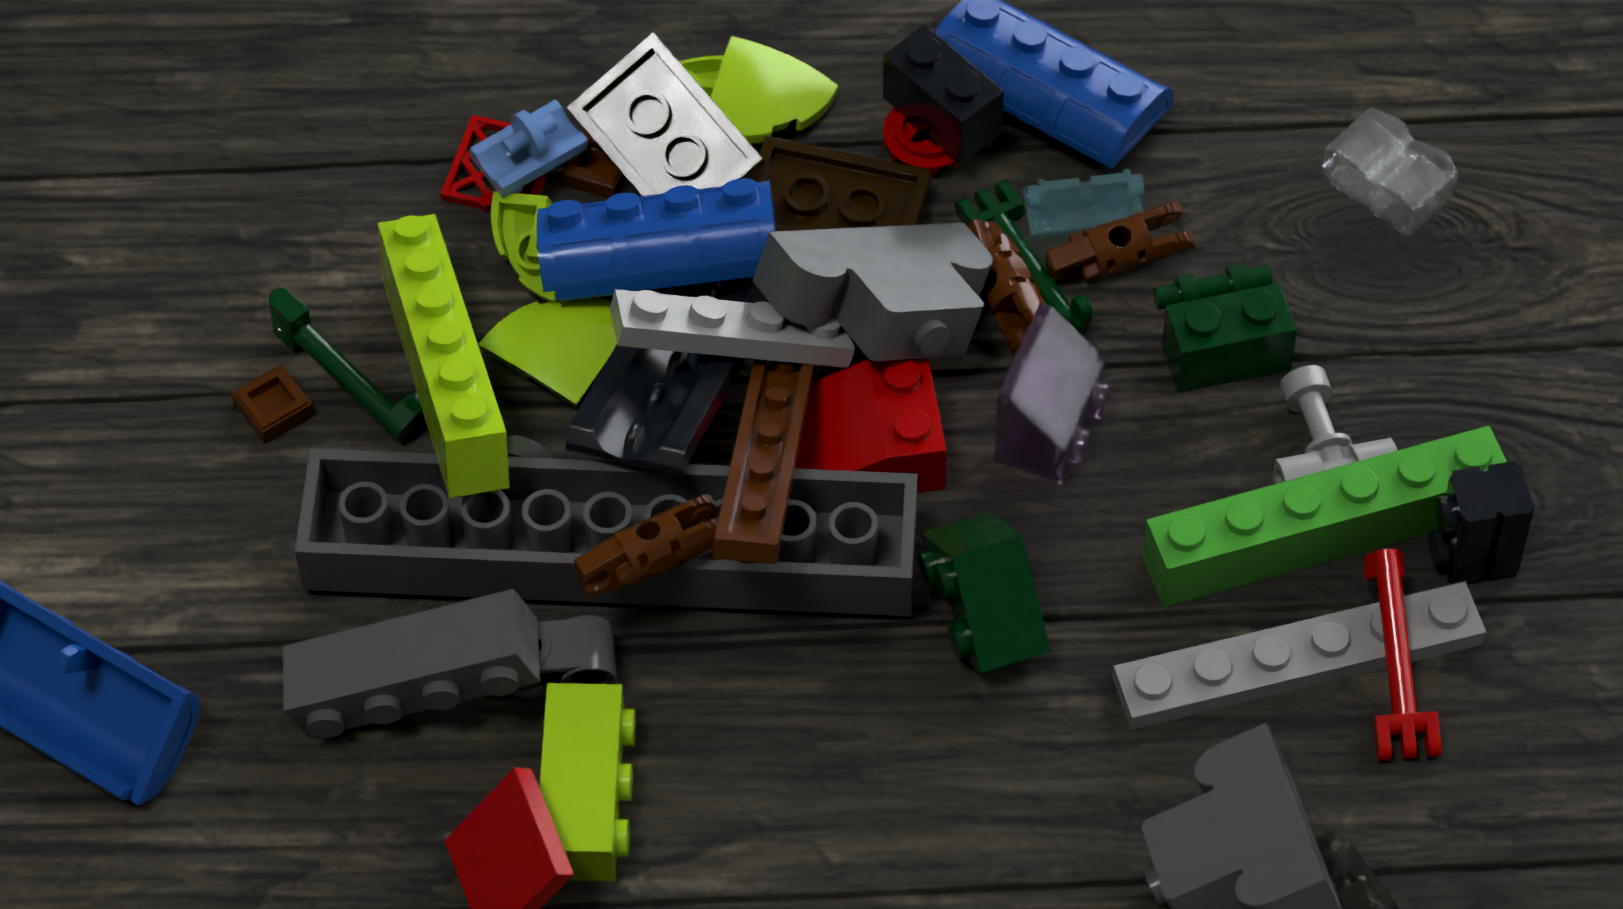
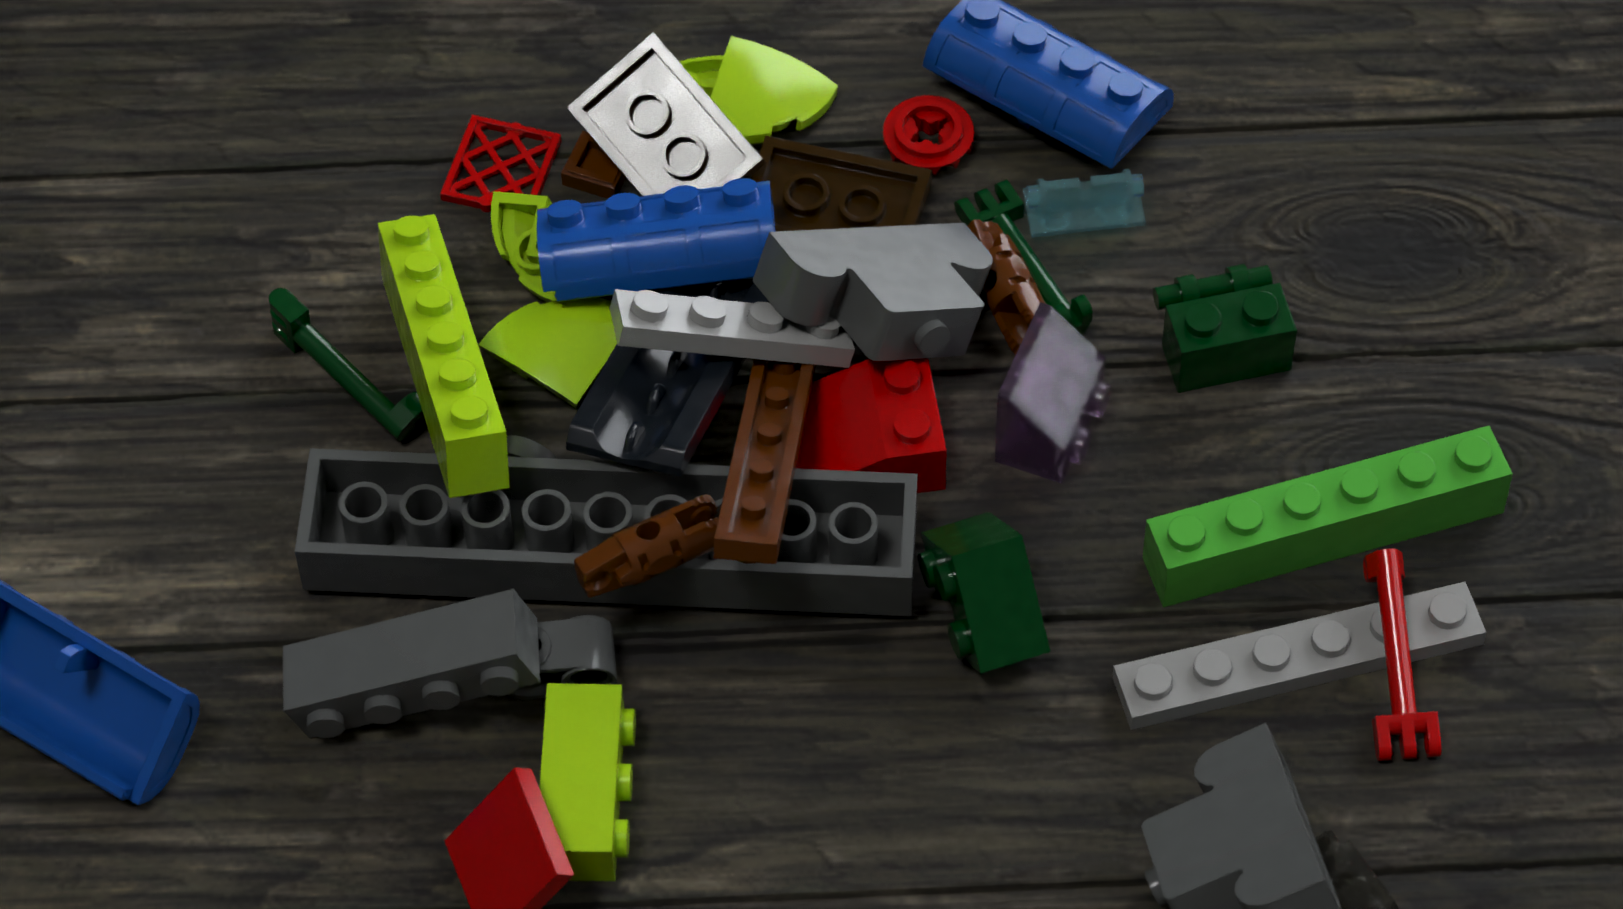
reddish brown tile [231,364,315,444] -> none
medium blue hips [470,99,588,198] -> none
black brick [883,25,1004,164] -> none
reddish brown hinge [1045,201,1197,283] -> none
light grey bar [1272,365,1398,484] -> none
clear brick [1321,107,1459,236] -> none
black brick [1428,461,1535,585] -> none

